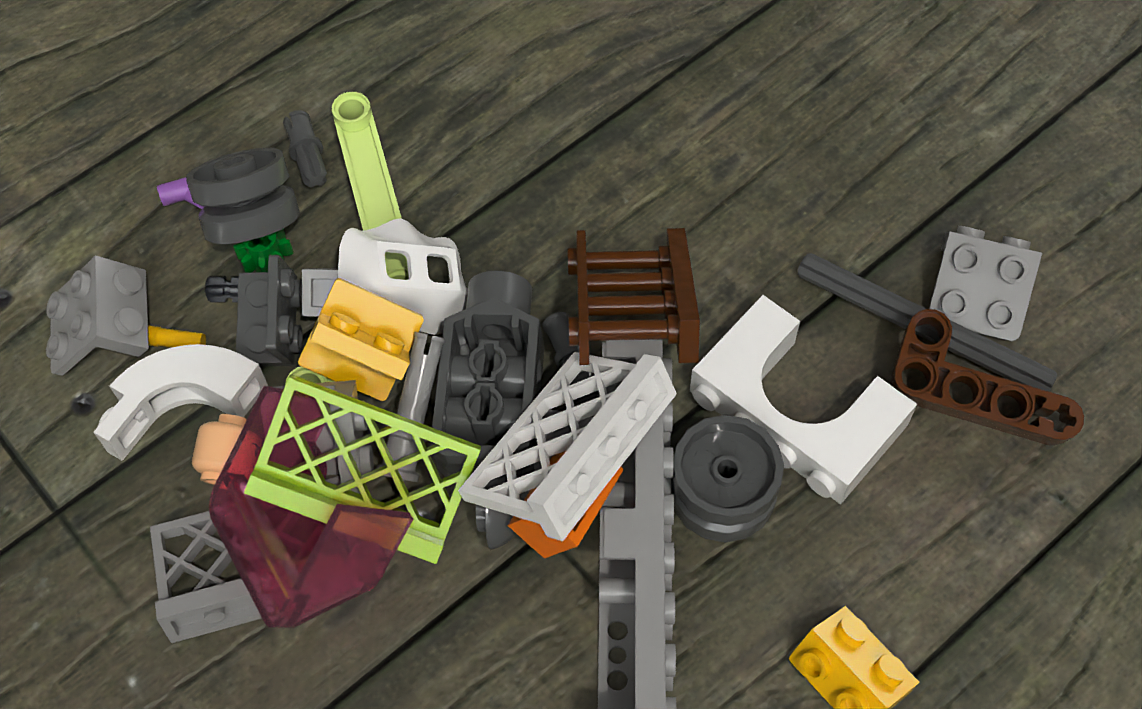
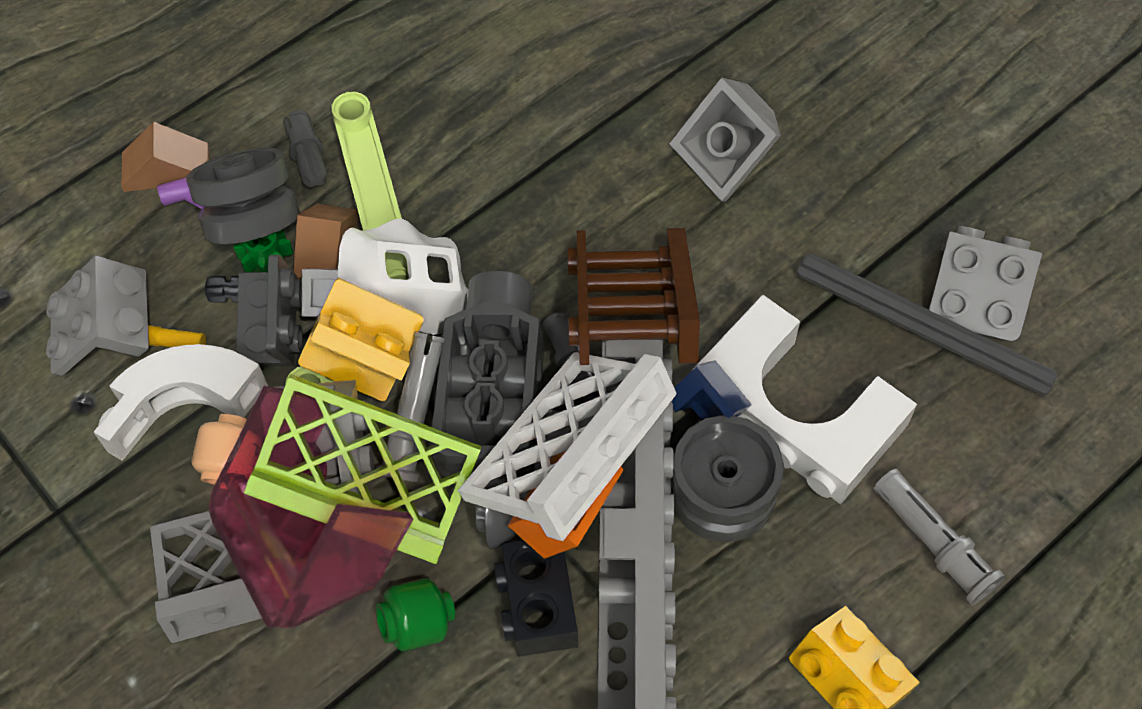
reddish brown beam [890,309,1084,446] -> none
none -> medium nougat slope [121,122,210,192]
none -> medium nougat slope [293,203,359,280]
none -> green head [375,578,455,652]
none -> black brick [494,540,578,657]
none -> light grey slope [669,77,781,202]
none -> dark blue panel [671,360,752,420]
none -> light grey pin [873,469,1006,606]

